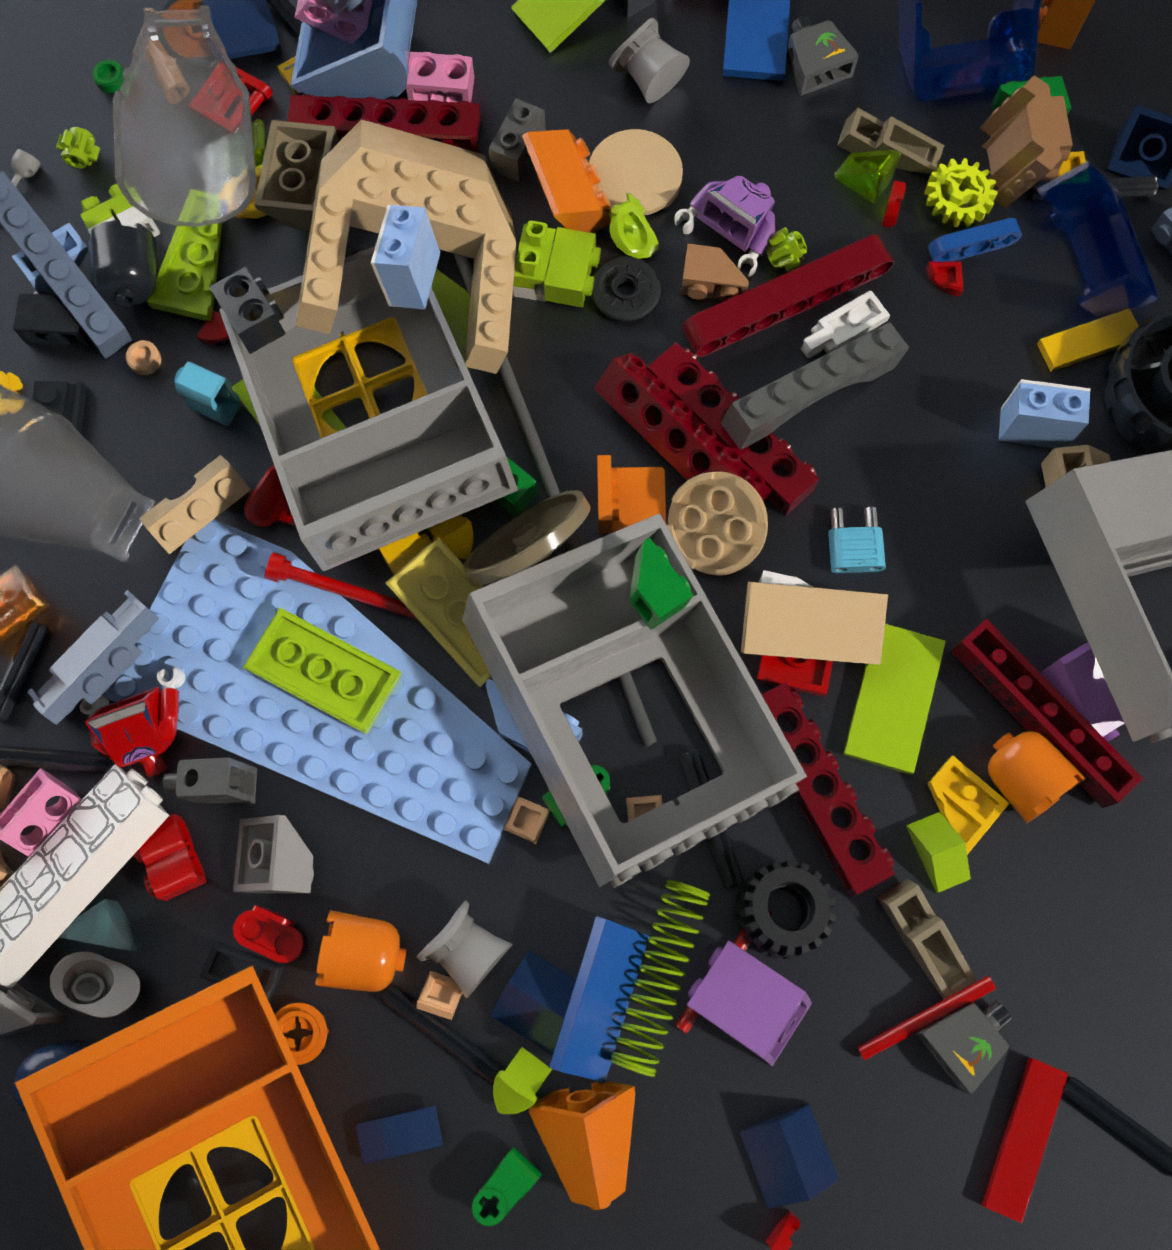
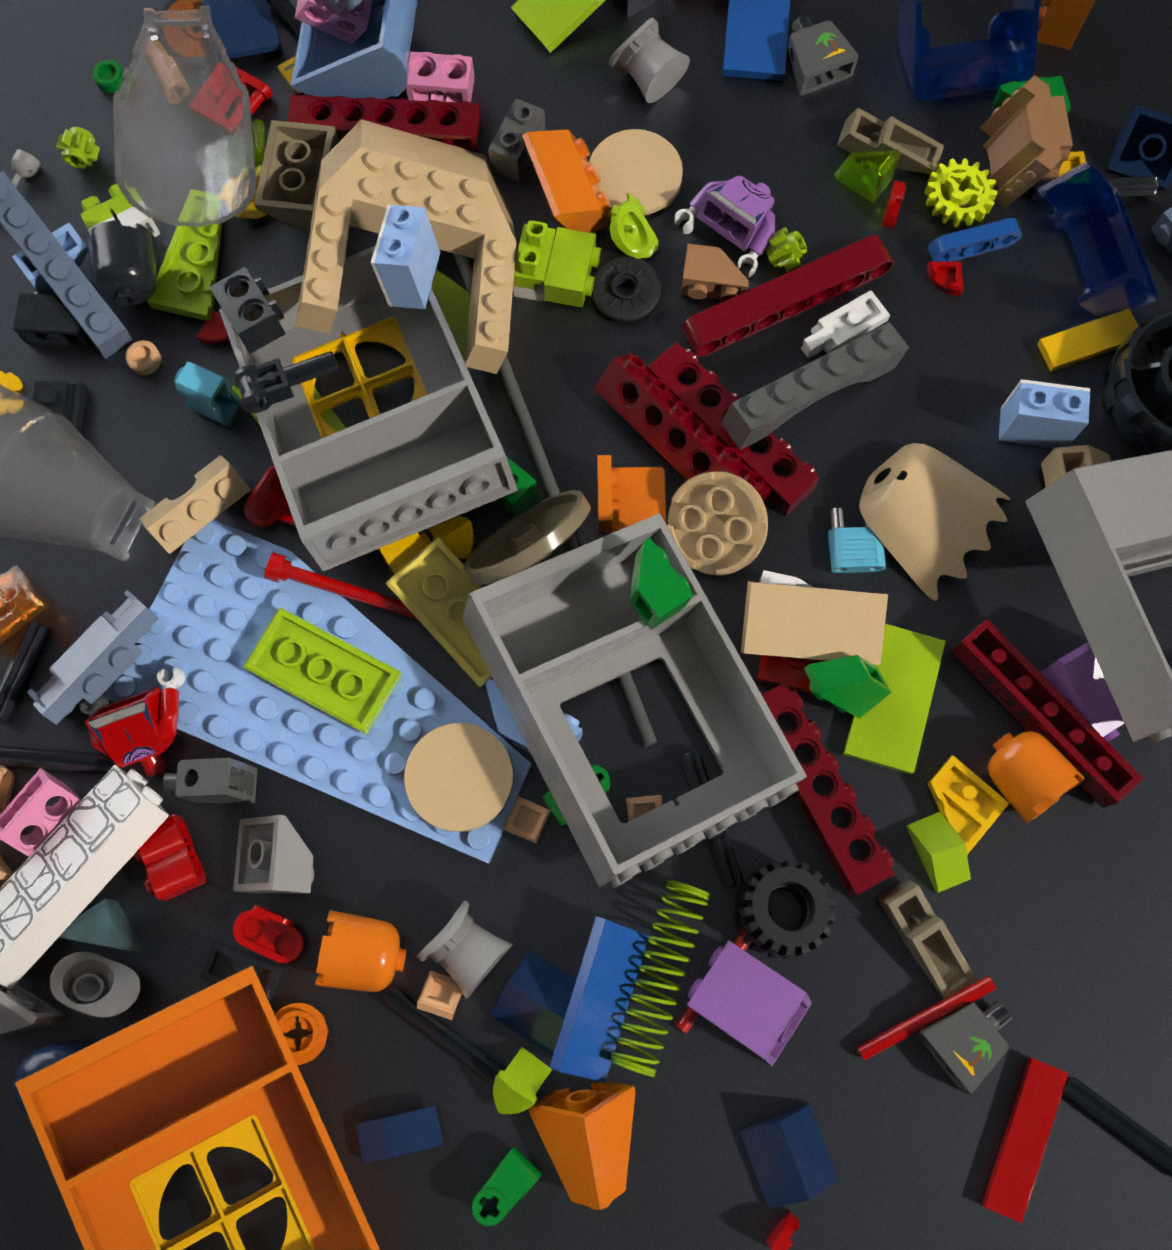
none -> black connector [232,352,338,413]
none -> tan tile [404,723,513,832]
none -> green slope [804,655,892,719]
none -> tan piece [859,443,1011,601]

